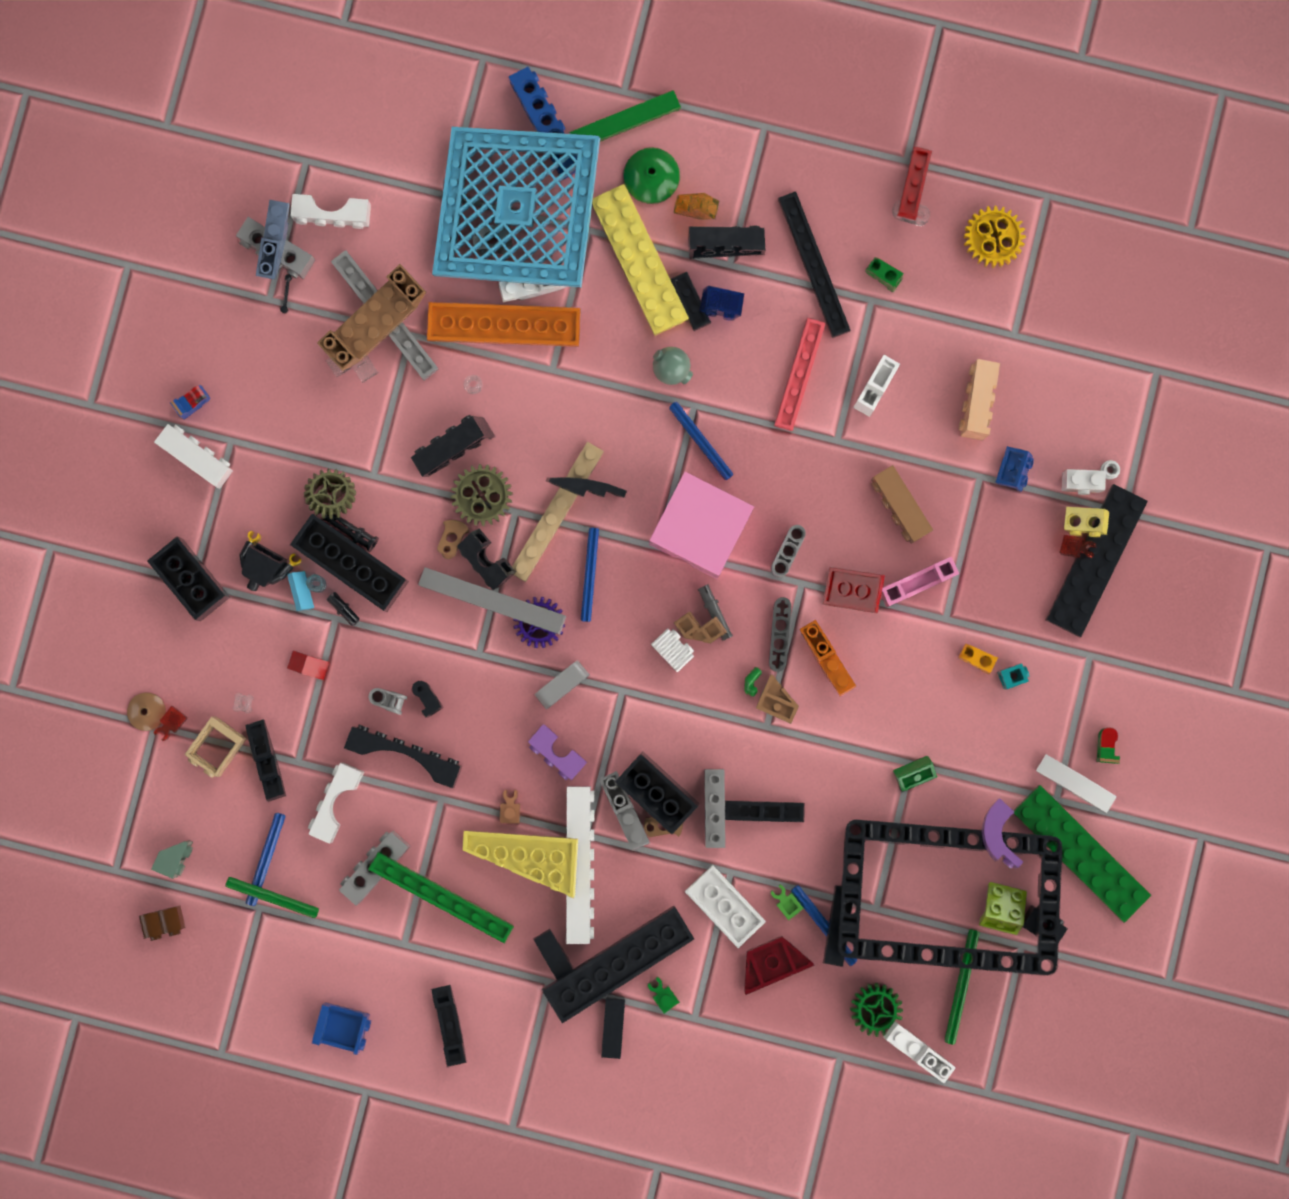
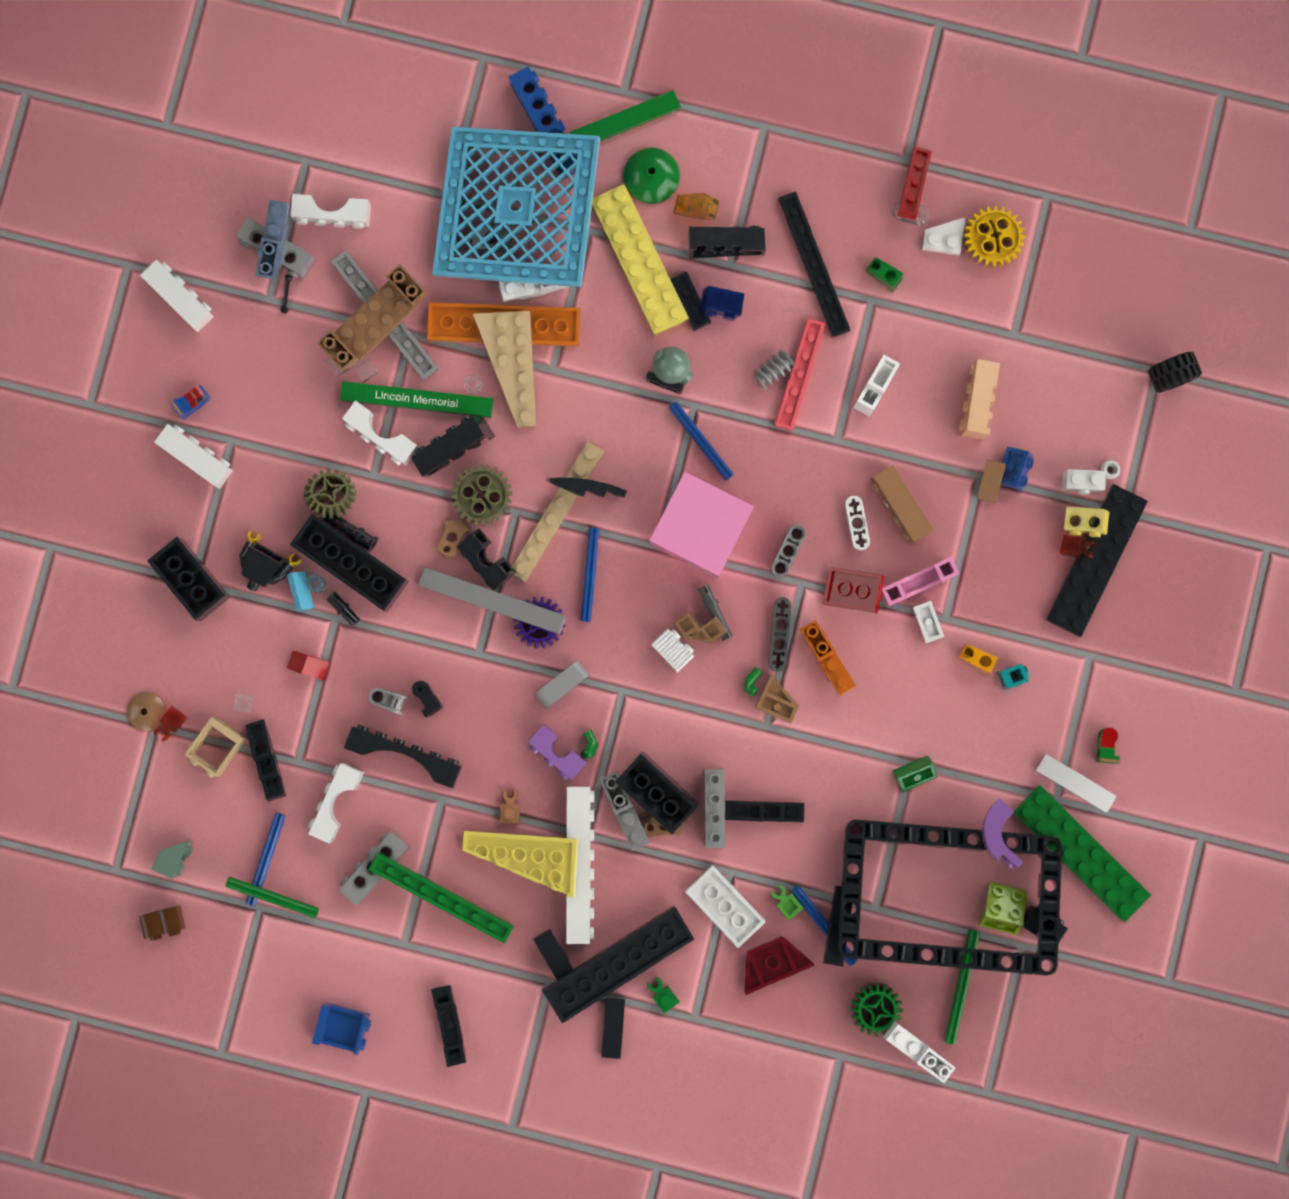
none -> white brick [140,259,214,332]
none -> green tile [340,381,494,418]
none -> white arch [342,400,419,466]
none -> tan wing [473,311,537,427]
none -> green arm [581,730,598,759]
none -> black tile [646,371,684,395]
none -> light grey piece [753,350,795,391]
none -> white beam [845,496,870,551]
none -> white plate [912,601,944,644]
none -> white wing [922,218,966,256]
none -> medium nougat slope [977,459,1006,503]
none -> black tyre [1147,352,1202,393]

